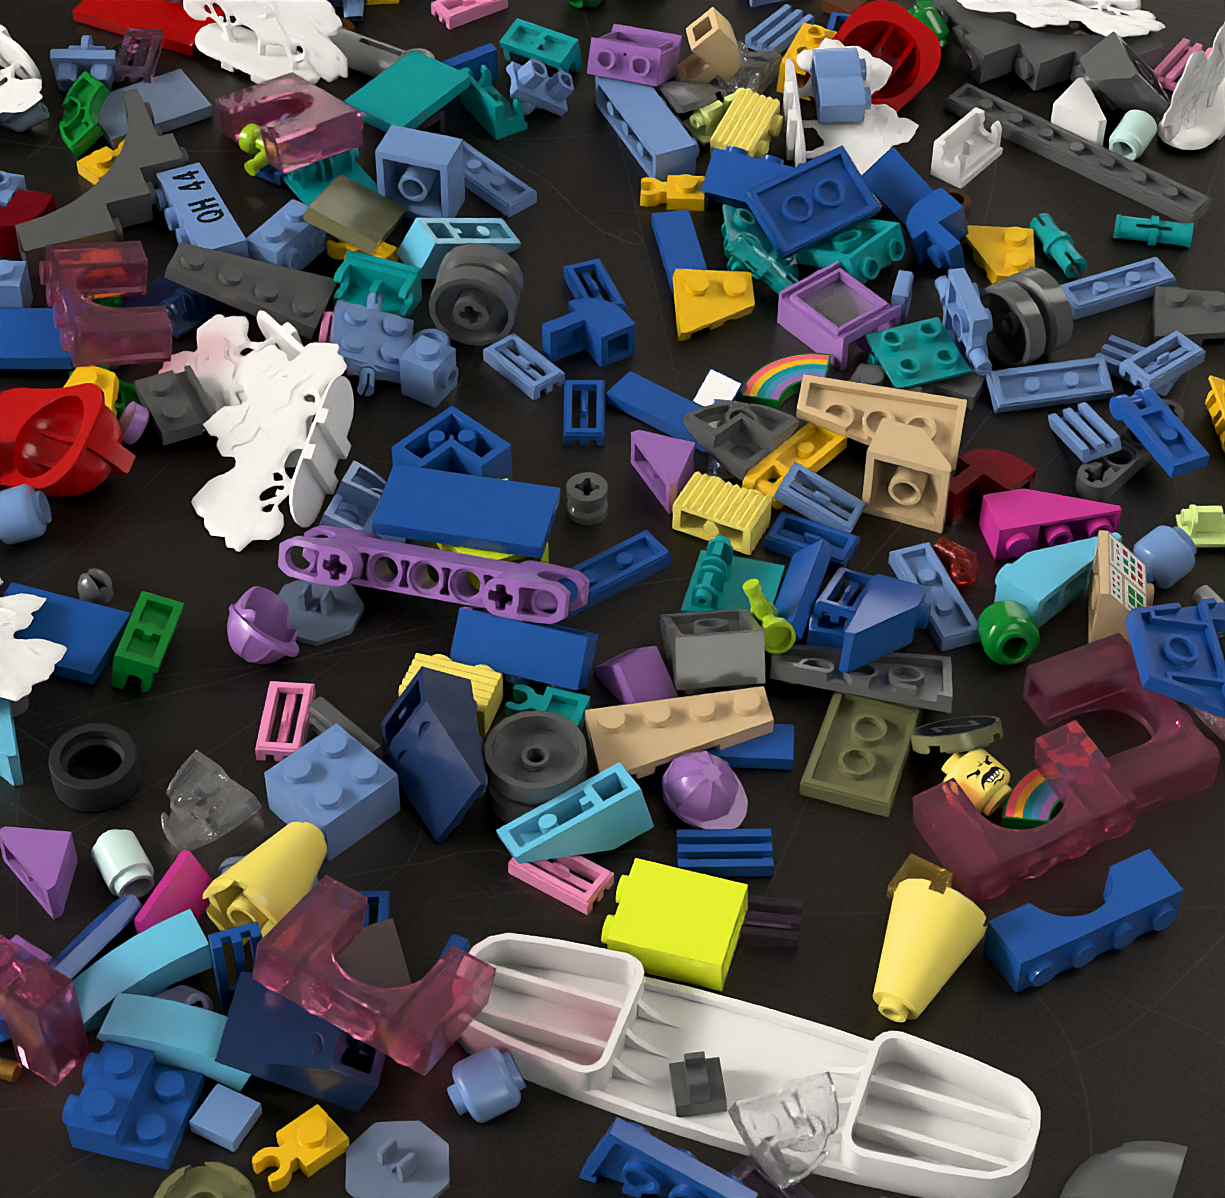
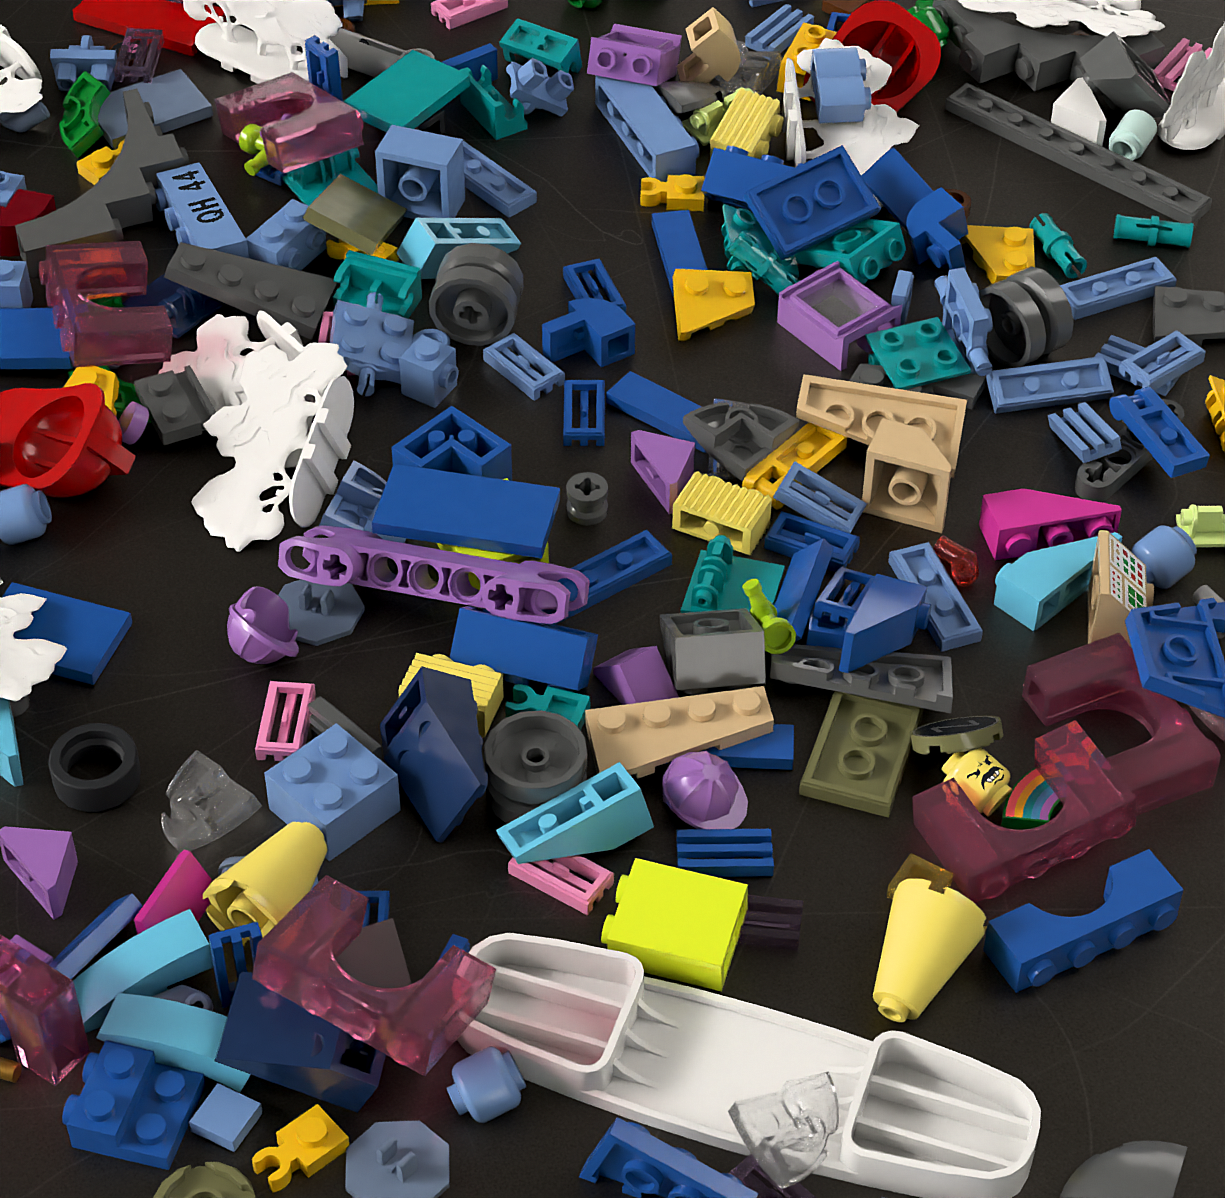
dark grey hinge [77,568,114,605] -> none
light aqua brick [91,829,154,899] -> none
green hinge [111,591,184,693] -> none
dark grey tile [669,1051,727,1117] -> none
white tile [691,367,748,410] -> none
tile [739,353,831,410] -> none
white hinge [930,107,1003,189] -> none
dark red brick [945,449,1037,524] -> none
green head [977,600,1040,666] -> none
none -> blue tile [305,35,344,115]

